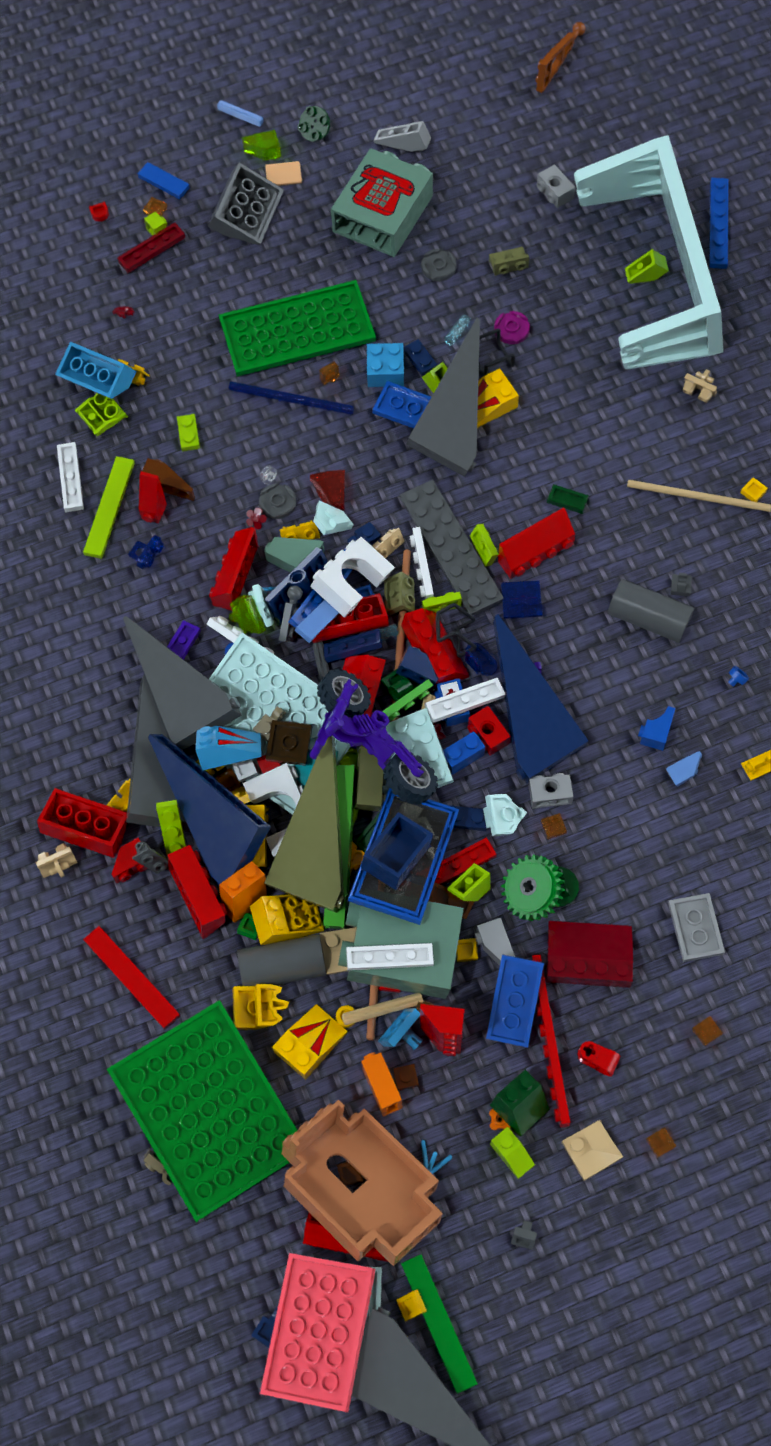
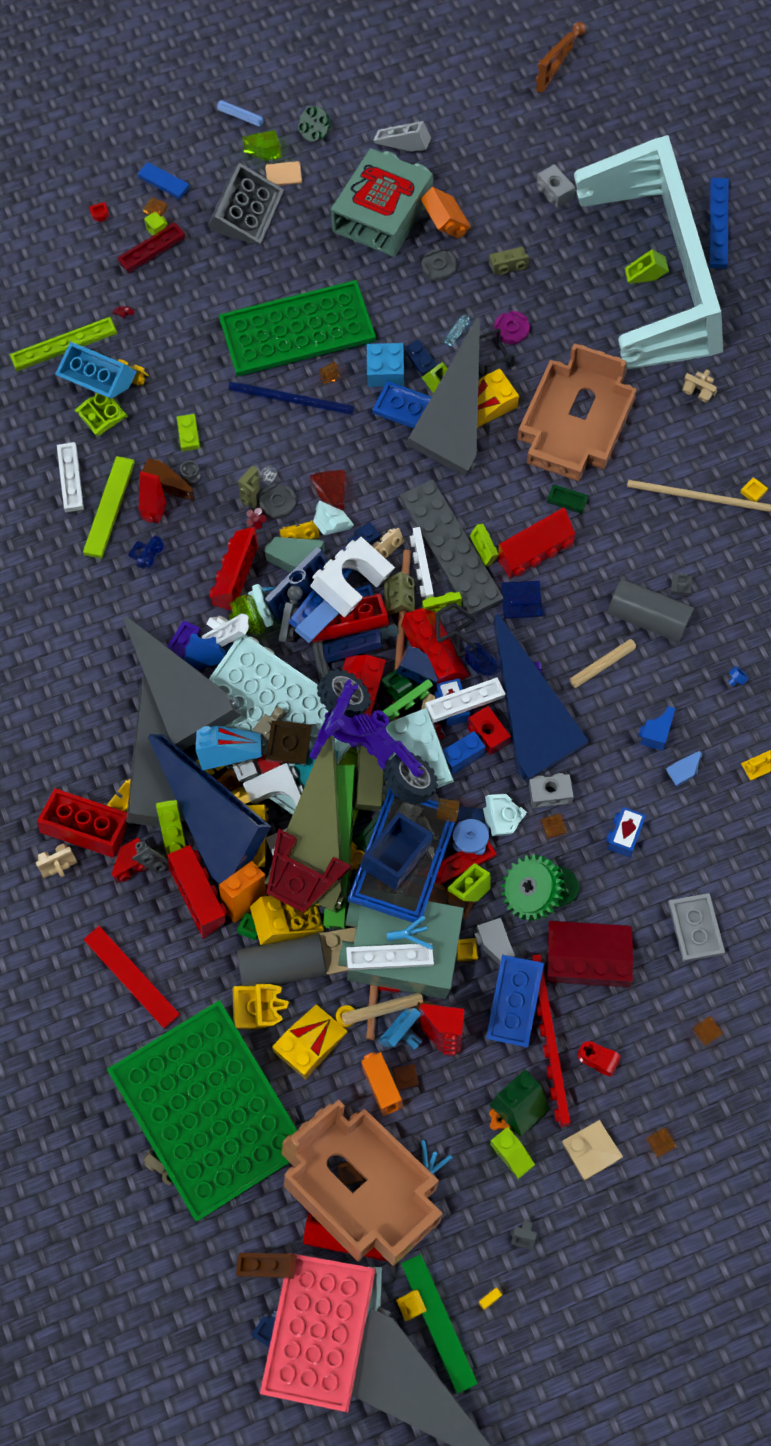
none -> lime tile [9,317,117,372]
none -> dark grey wheel [180,460,201,486]
none -> blue slope [184,634,227,670]
none -> white plate [202,614,249,647]
none -> reddish brown plate [235,1253,297,1279]
none -> olive bracket [238,465,260,509]
none -> dark red wing [267,829,352,914]
none -> dark azure plant [387,916,433,950]
none -> orange brick [421,187,471,239]
none -> clear orange tile [436,798,460,822]
none -> medium blue piece [453,819,489,855]
none -> yellow tile [478,1287,502,1311]
none -> nougat panel [518,343,637,481]
none -> tan axle [570,639,636,688]
none -> brick [606,807,646,858]

